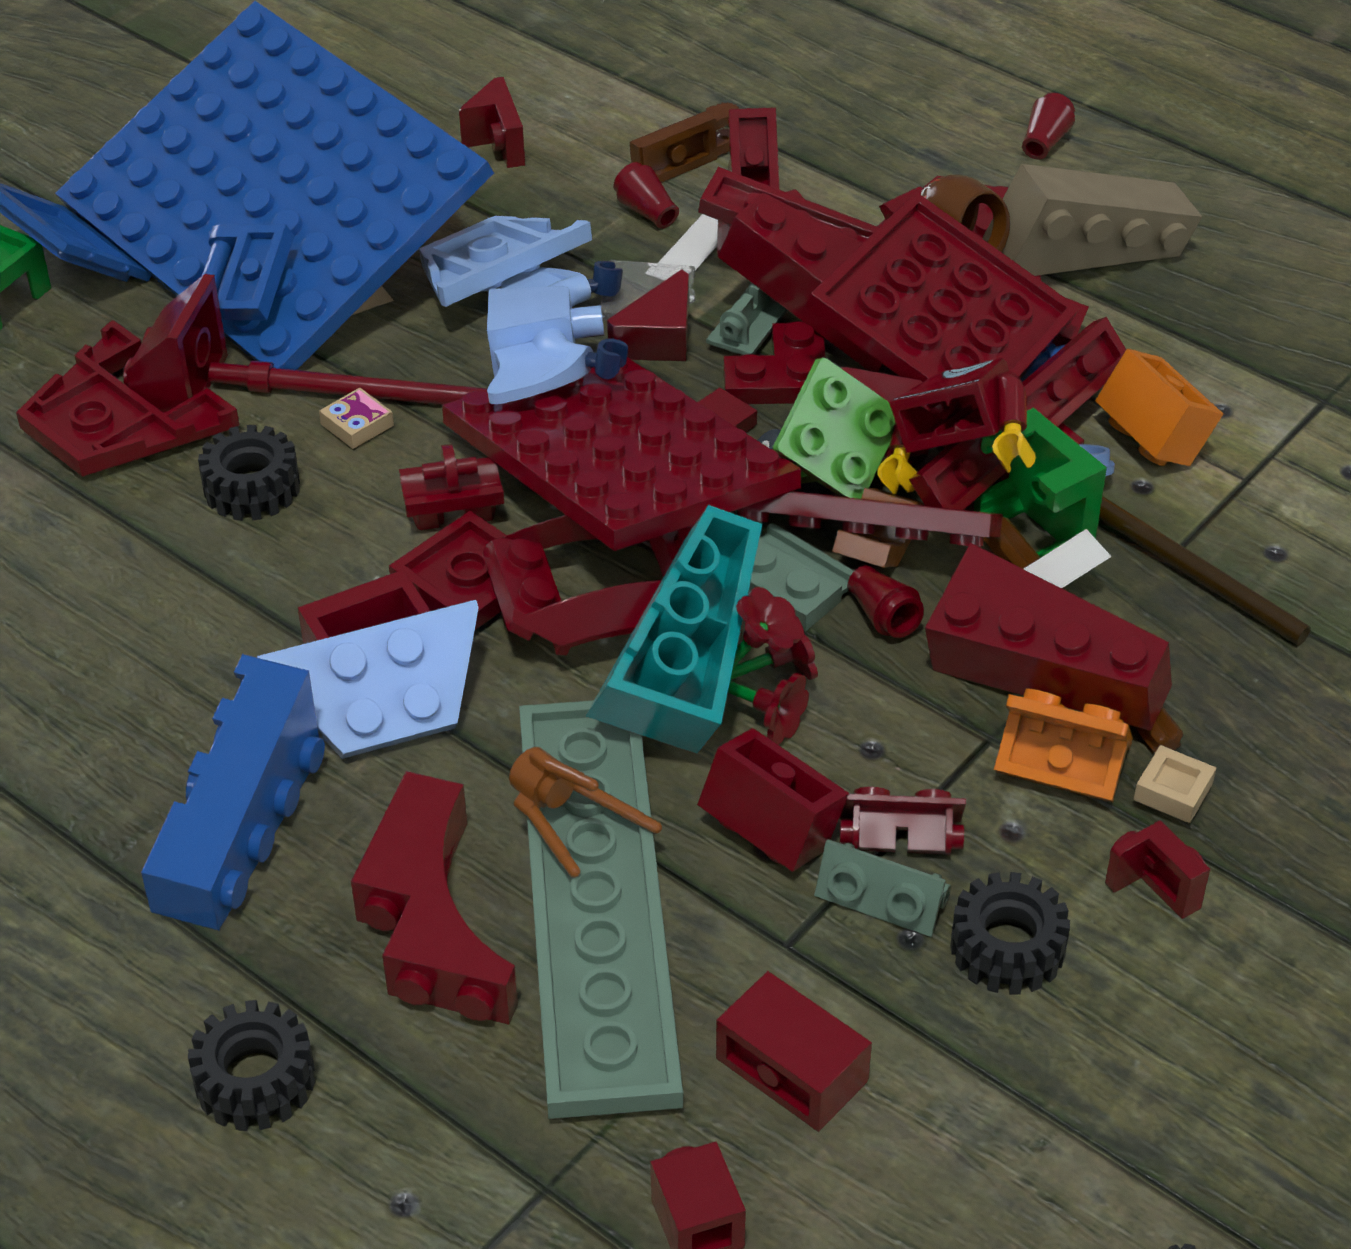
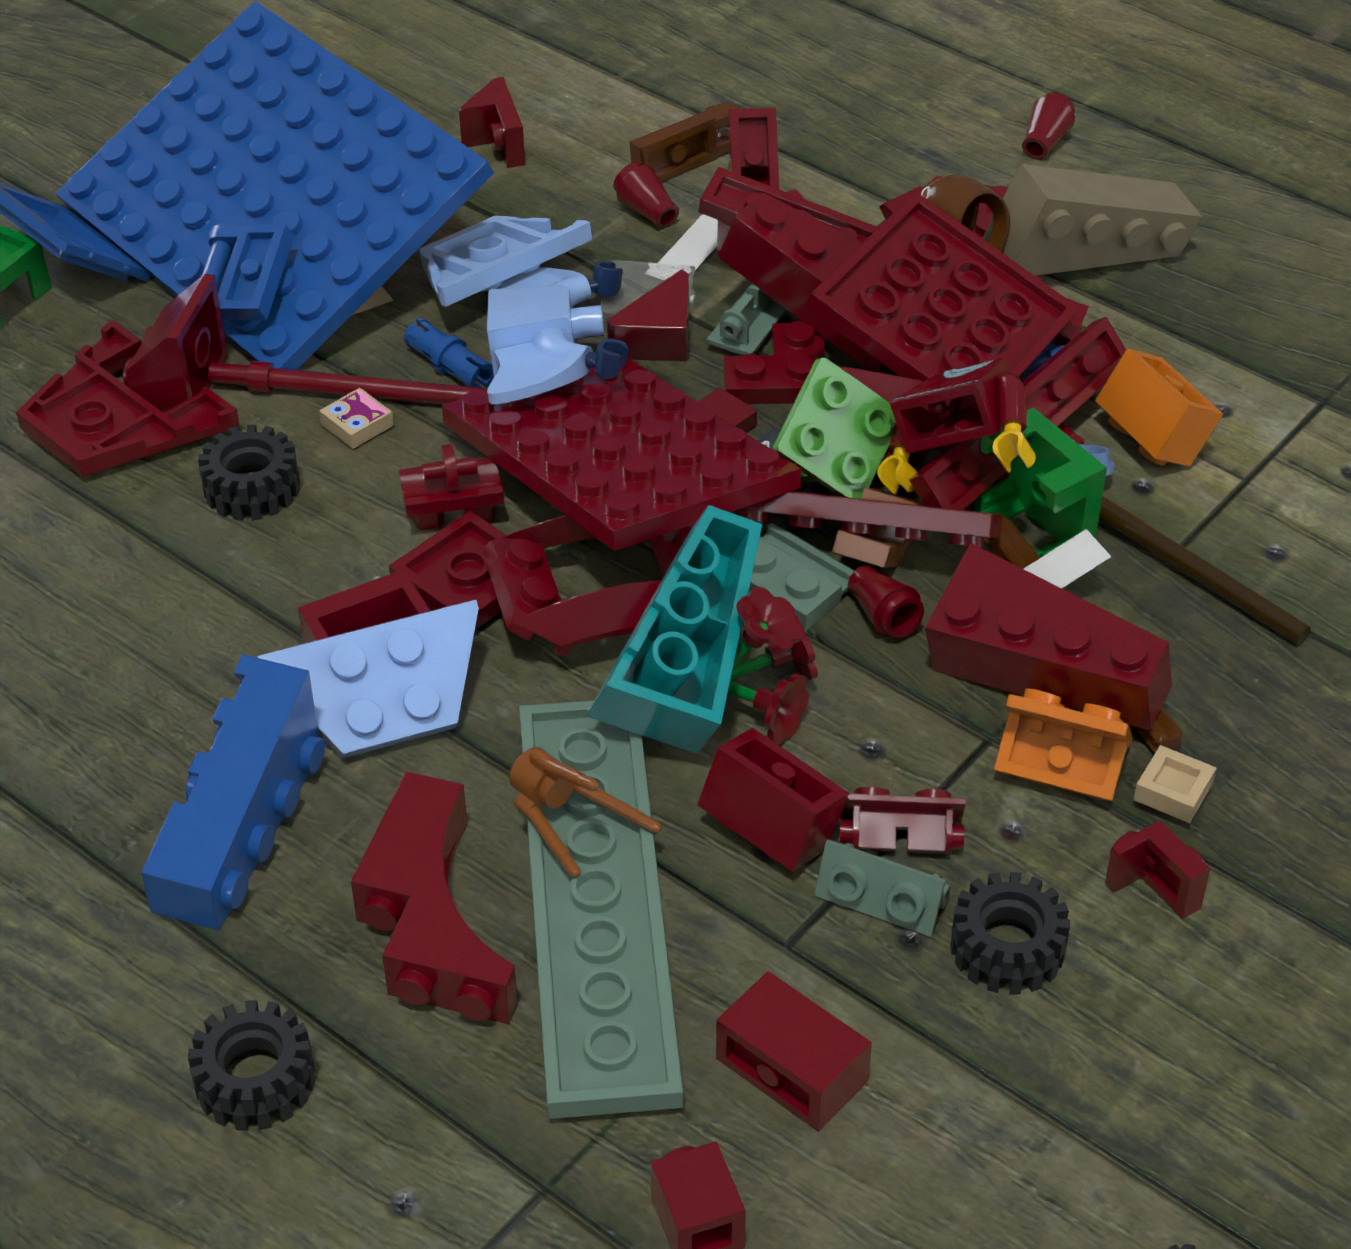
none -> blue pin [404,318,494,388]

